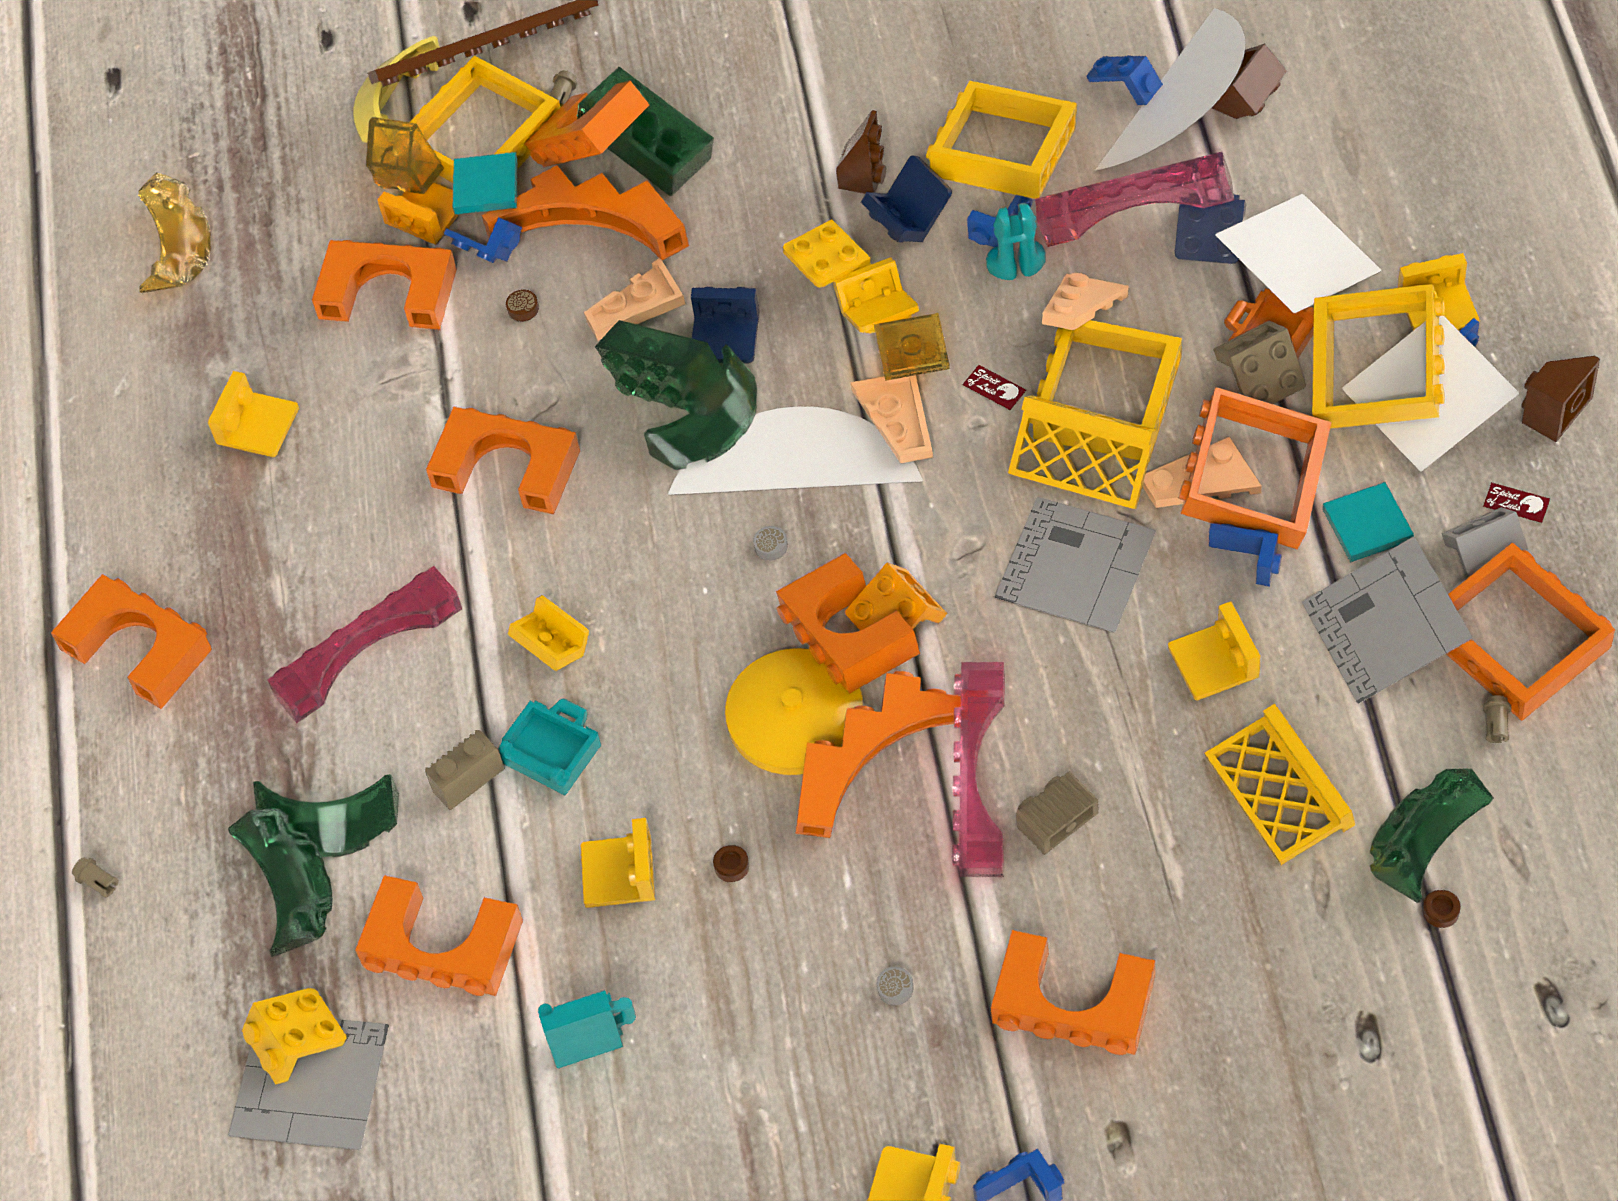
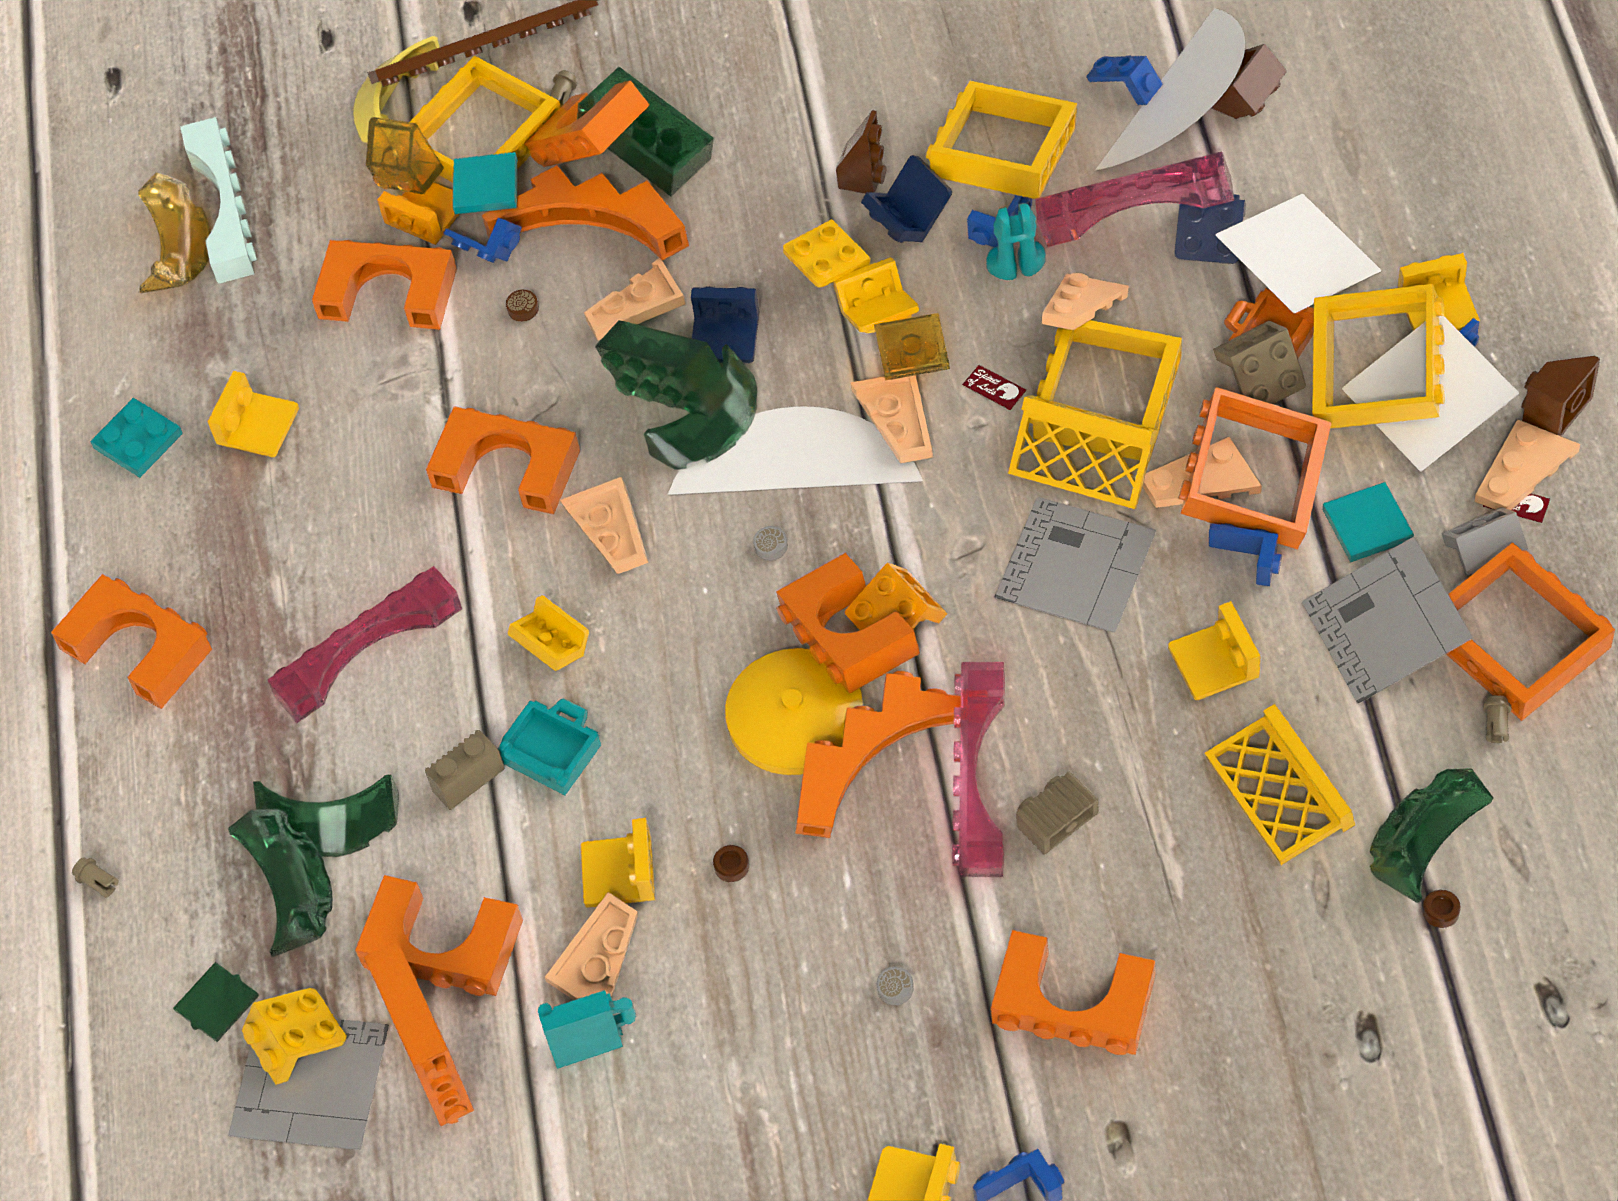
none -> teal plate [90,397,183,478]
none -> clear green piece [173,962,259,1042]
none -> light aqua arch [180,117,257,284]
none -> orange window [364,941,474,1126]
none -> light nougat wing [545,892,638,1000]
none -> light nougat wing [560,477,649,574]
none -> light nougat wing [1475,419,1580,510]

